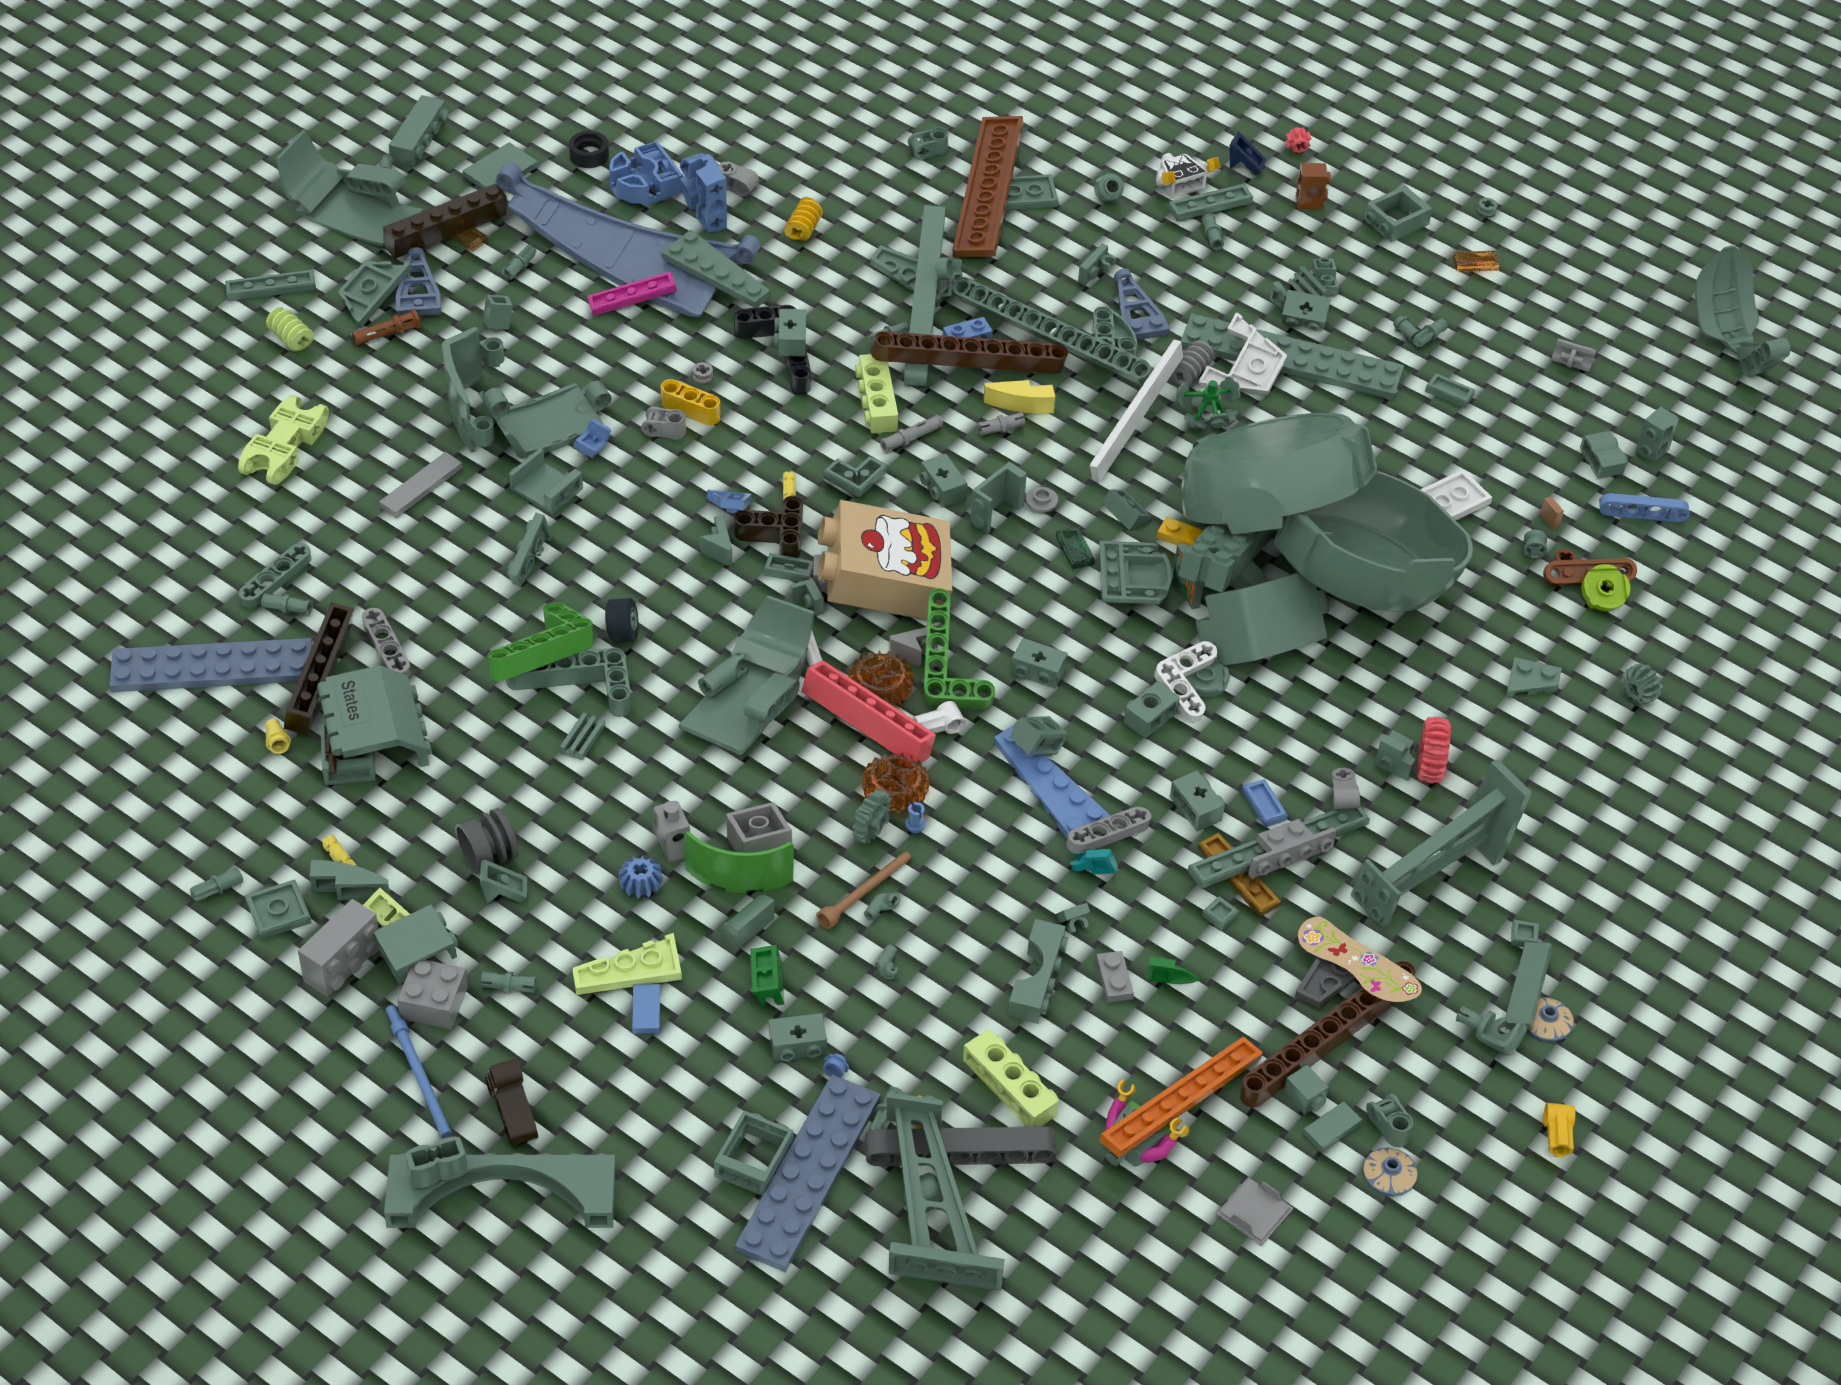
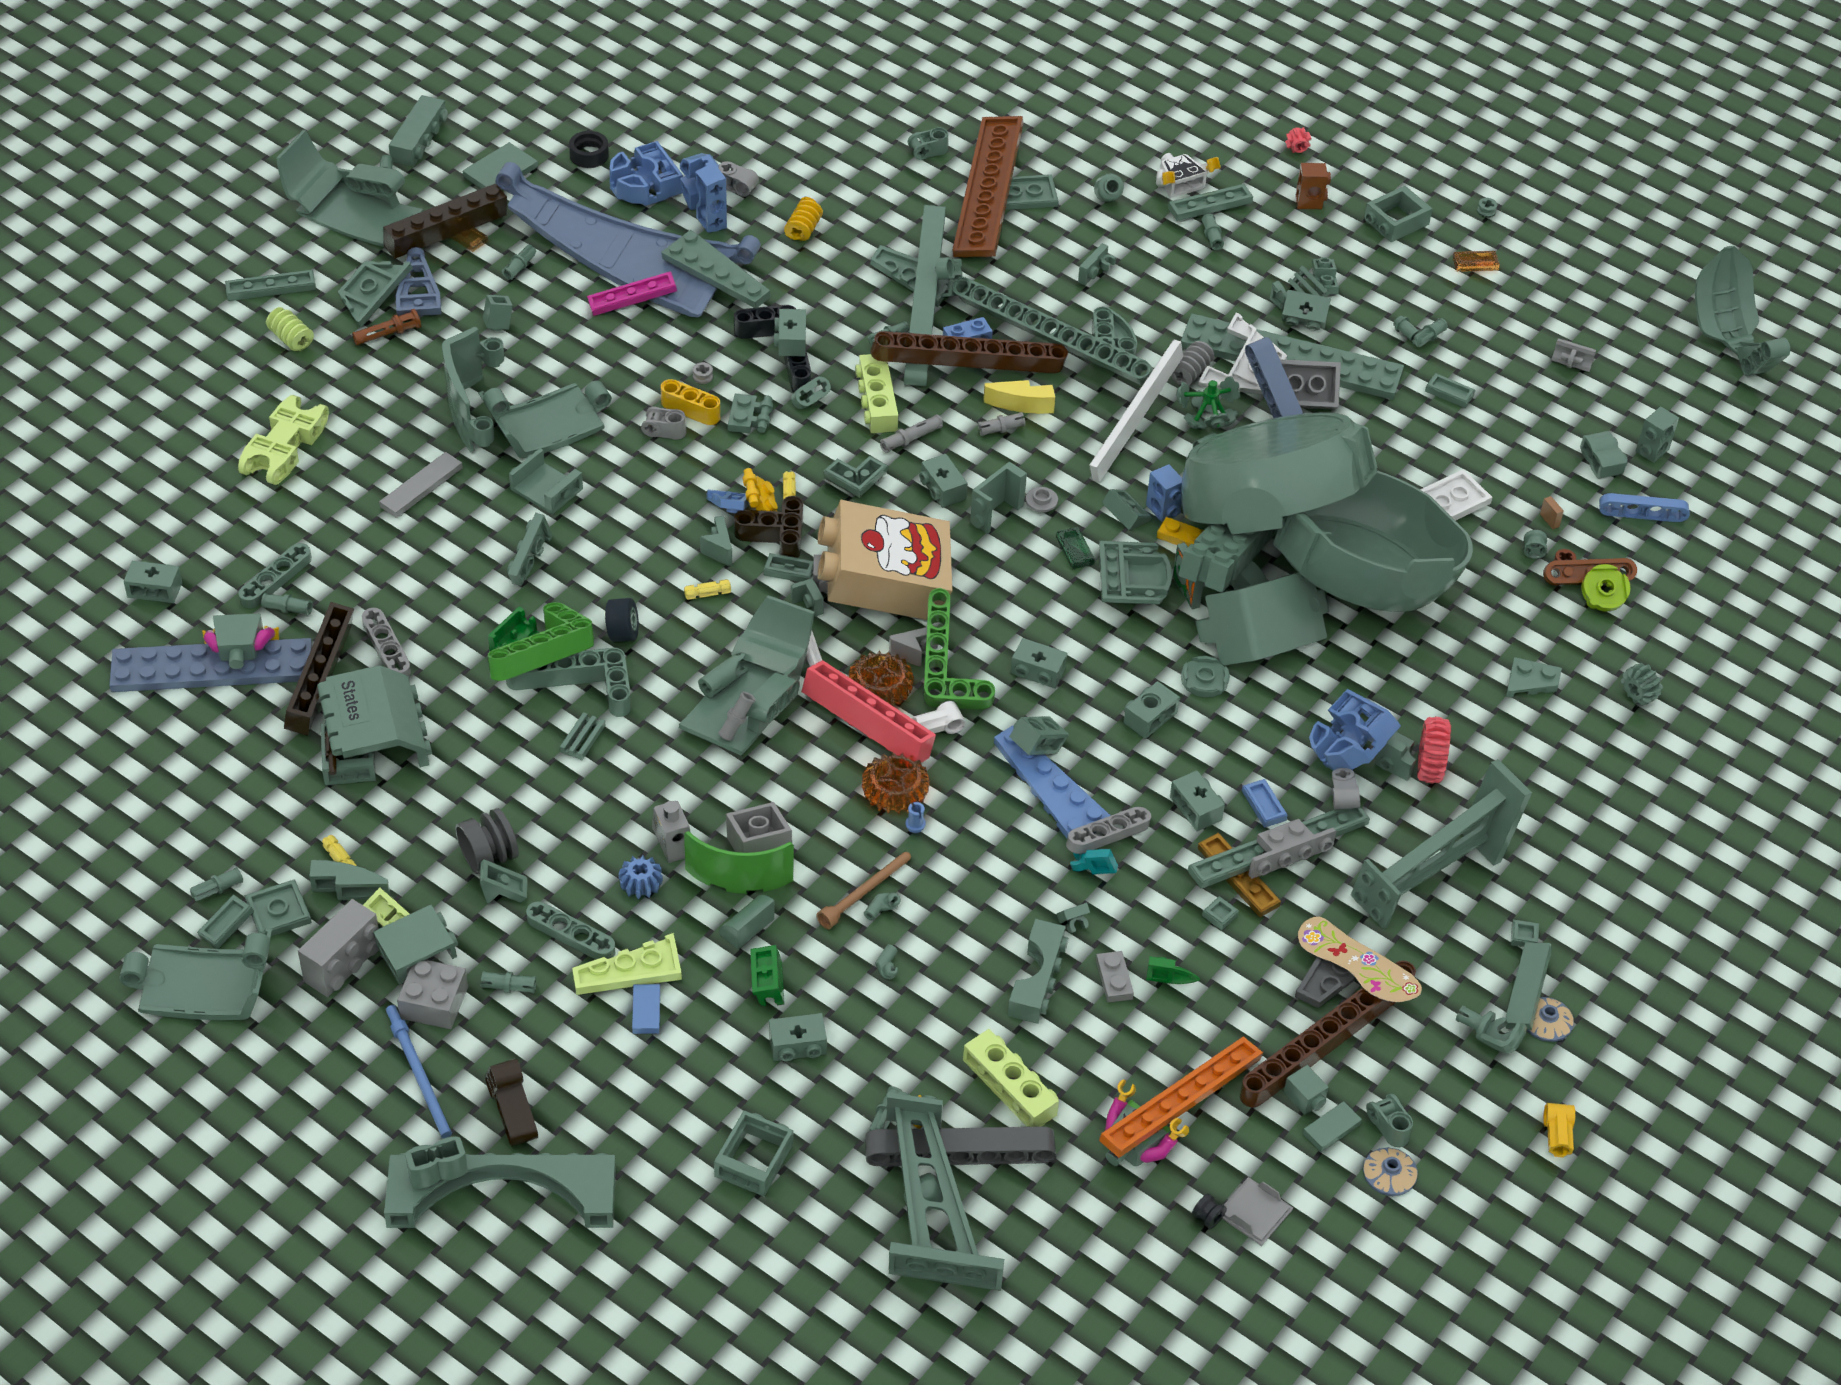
light yellow cone [265,719,291,754] -> none
medium blue bracket [573,419,611,458] -> none
sand blue plate [735,1074,881,1273] -> none
medium blue plate [823,1054,849,1078] -> none
sand green gear [852,789,892,844] -> none
sand blue plate [1114,269,1170,340] -> none
white beam [1154,641,1217,722] -> none
dark blue slope [1229,131,1267,175] -> none
none -> sand green panel [119,928,272,1020]
none -> sand green brick [124,560,183,603]
none -> sand green tile [197,895,254,949]
none -> sand green torso [202,613,279,669]
none -> green hinge [488,607,539,652]
none -> sand green beam [526,902,615,960]
none -> light yellow axle [684,579,731,600]
none -> light grey pin [718,691,755,741]
none -> sand green plate [728,393,773,433]
none -> yellow plate [742,468,778,511]
none -> sand green beam [791,376,831,409]
none -> medium blue brick [1146,464,1182,522]
none -> black wheel [1192,1193,1227,1229]
none -> sand blue beam [1245,337,1322,418]
none -> light grey brick [1280,359,1341,410]
none -> medium blue connector [1309,689,1401,771]

